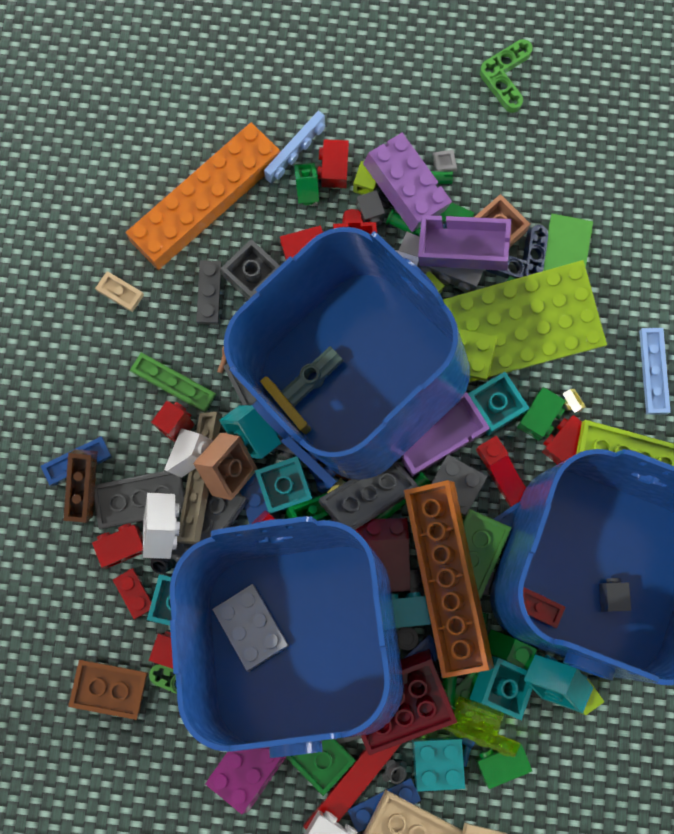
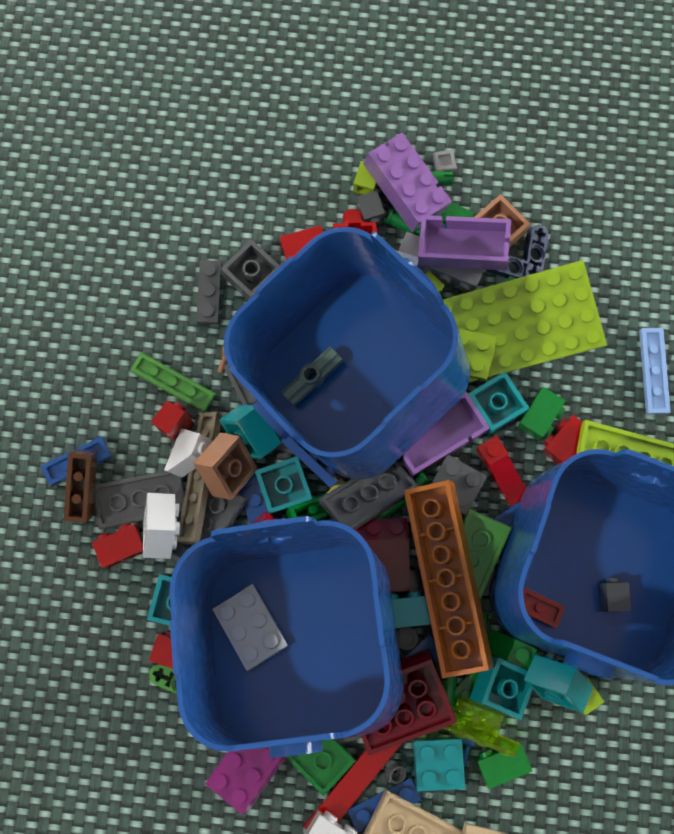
dark orange plate [68,660,148,720] -> none
tan plate [95,271,144,312] -> none
red plate [113,568,152,620] -> none
orange brick [125,122,280,270] -> none
black plate [151,558,173,574] -> none
yellow tile [260,376,311,435] -> none
light blue plate [264,110,325,184] -> none
green slope [294,163,319,205] -> none
blue hand [308,467,330,493] -> none
red brick [318,139,349,188] -> none
bright green beam [480,39,533,113] -> none
bright green tile [543,214,593,271] -> none
plate [563,389,586,413] -> none

